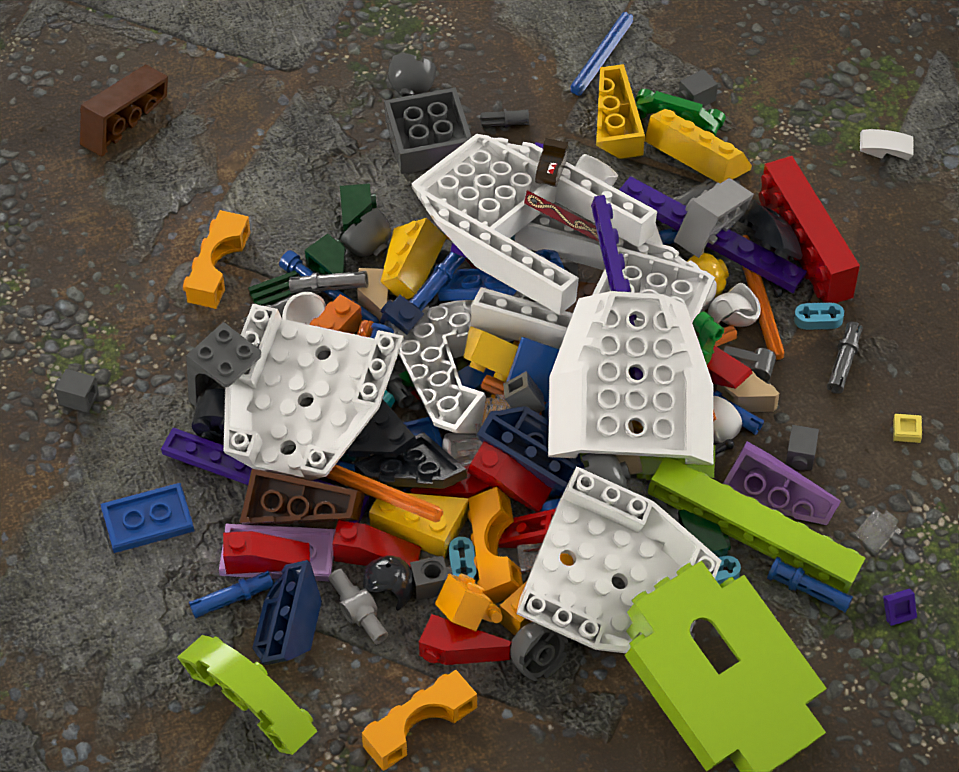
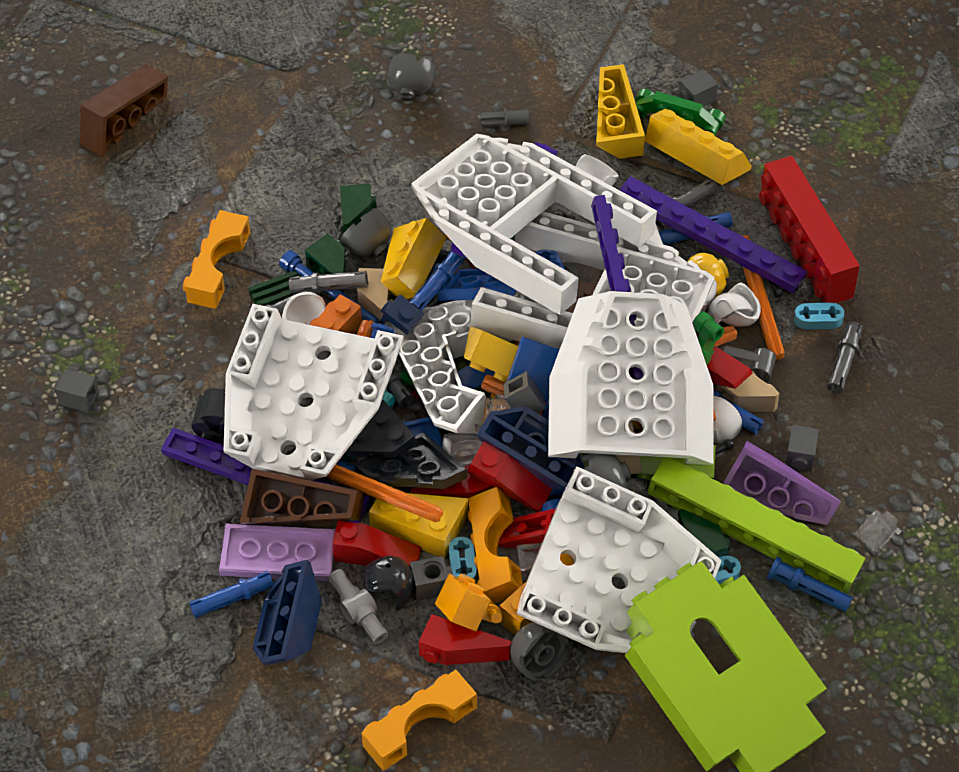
blue tile [100,483,195,553] -> none
lime brick [177,635,317,755] -> none
dark grey bracket [186,322,261,407] -> none
red slope [223,531,310,574] -> none
dark grey slope [384,87,472,174] -> none
sticker [524,190,599,242] -> none
dark brown leg [535,138,568,187] -> none
axle [570,12,633,96] -> none
light grey wedge [674,178,754,258] -> none
black slope [738,201,803,260] -> none
white slope [860,129,913,161] -> none
dark purple tile [883,589,917,626] -> none
light yellow tile [893,414,922,443] -> none

